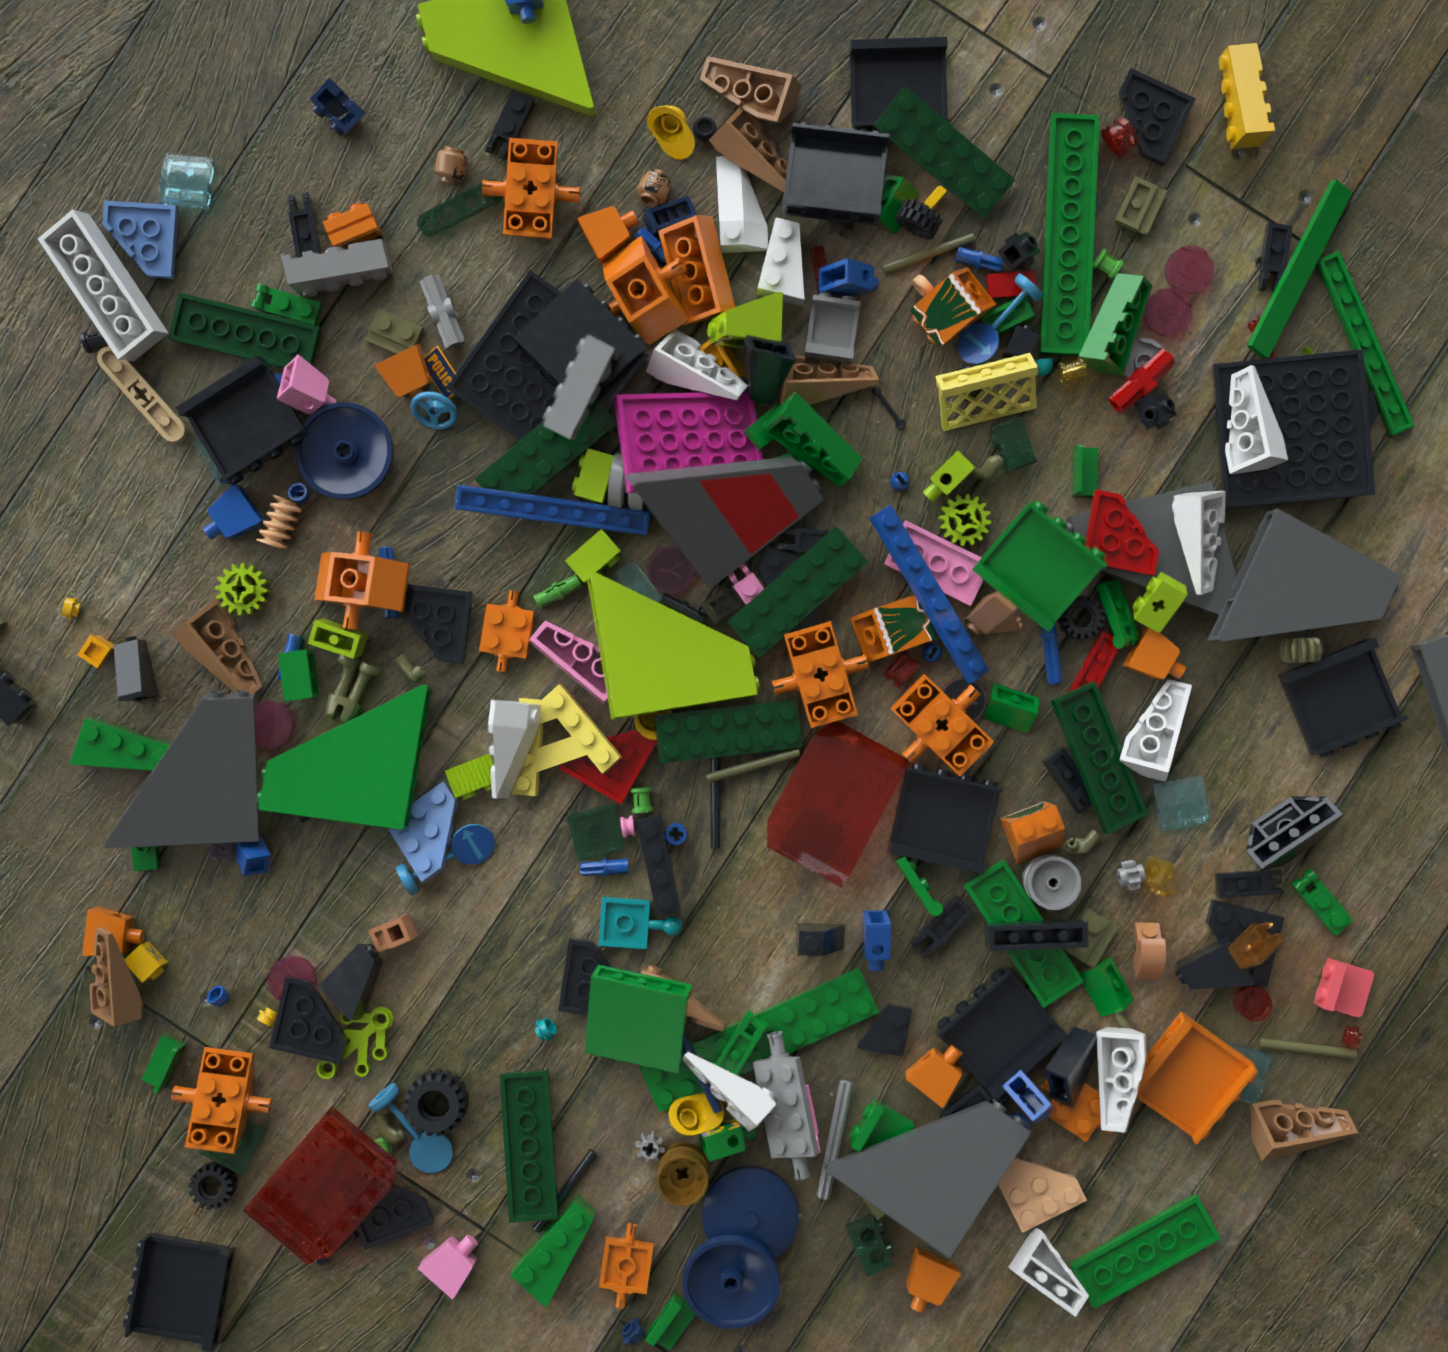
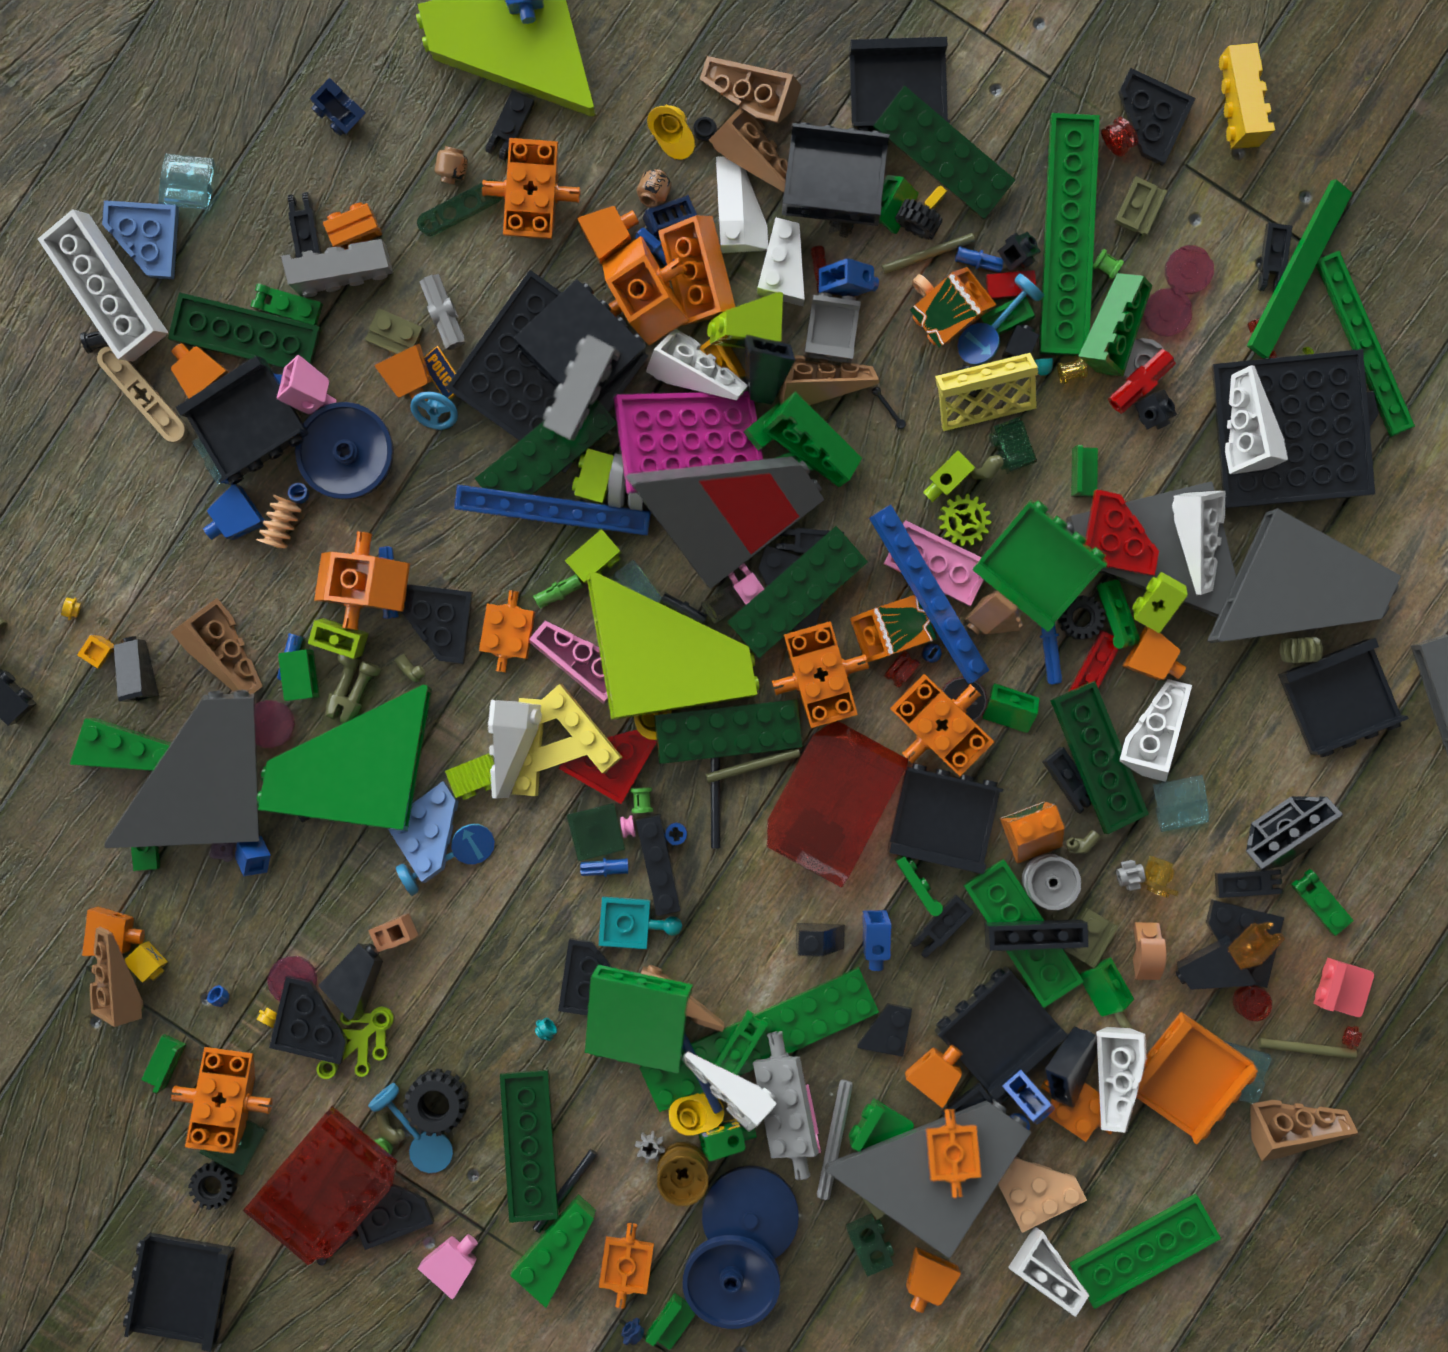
lime gear [215,563,270,616] -> none
clear pink tile [646,546,694,594] -> none
blue hinge [890,471,910,491] -> none
none -> orange torso [171,343,230,398]
none -> orange plate [926,1109,981,1198]

